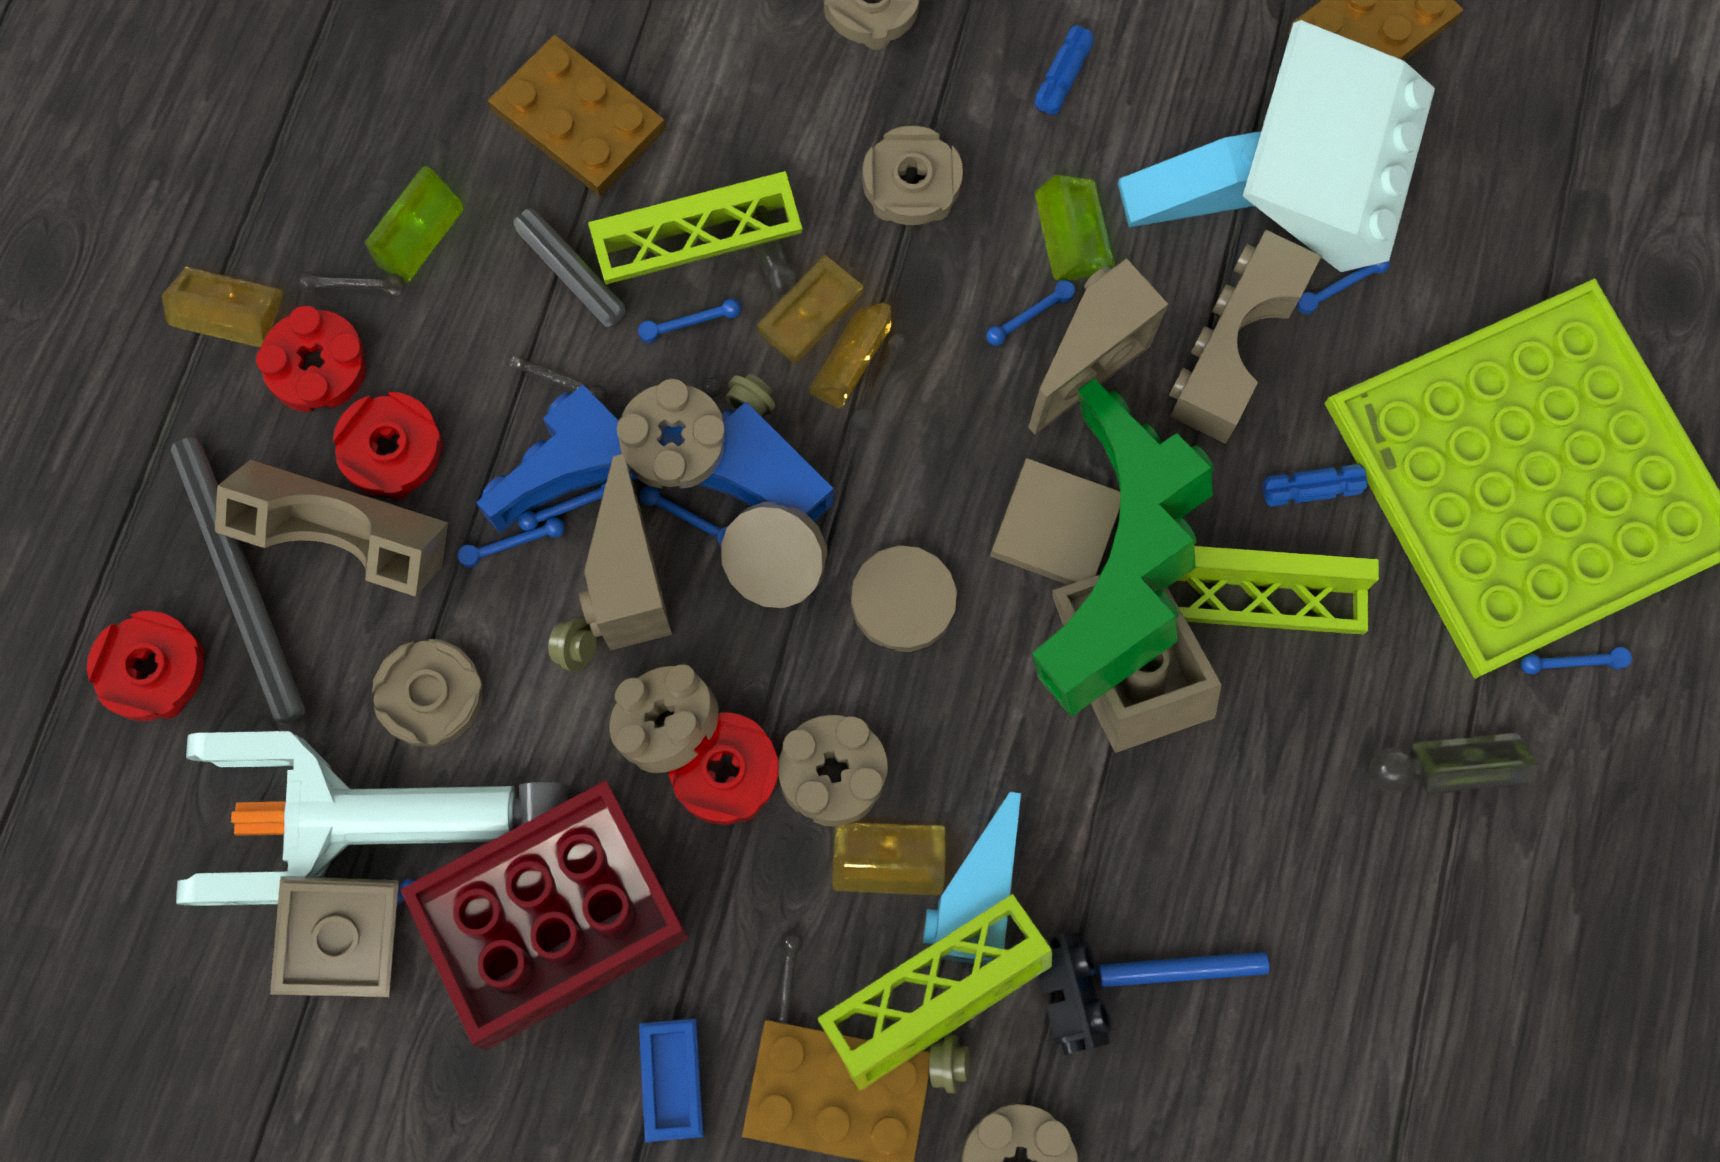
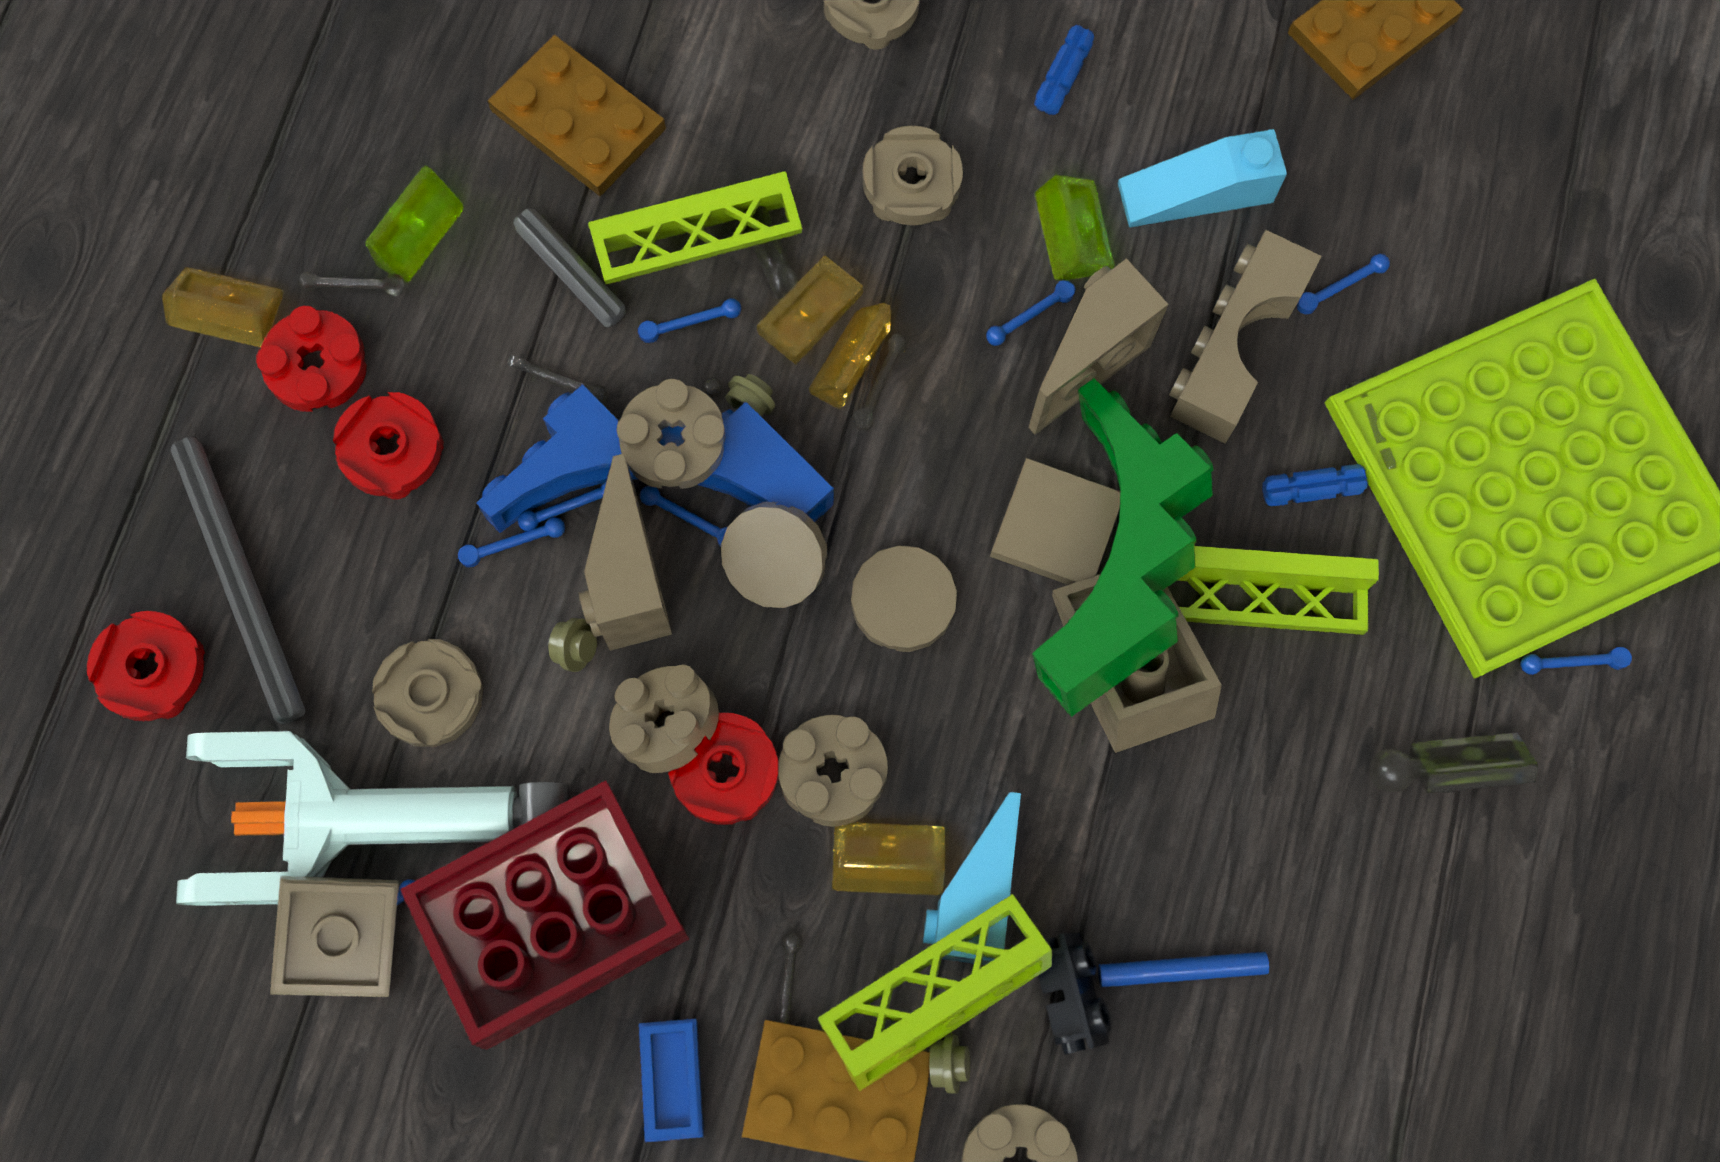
dark tan arch [215,460,448,597] -> none
light aqua slope [1243,20,1435,272] -> none

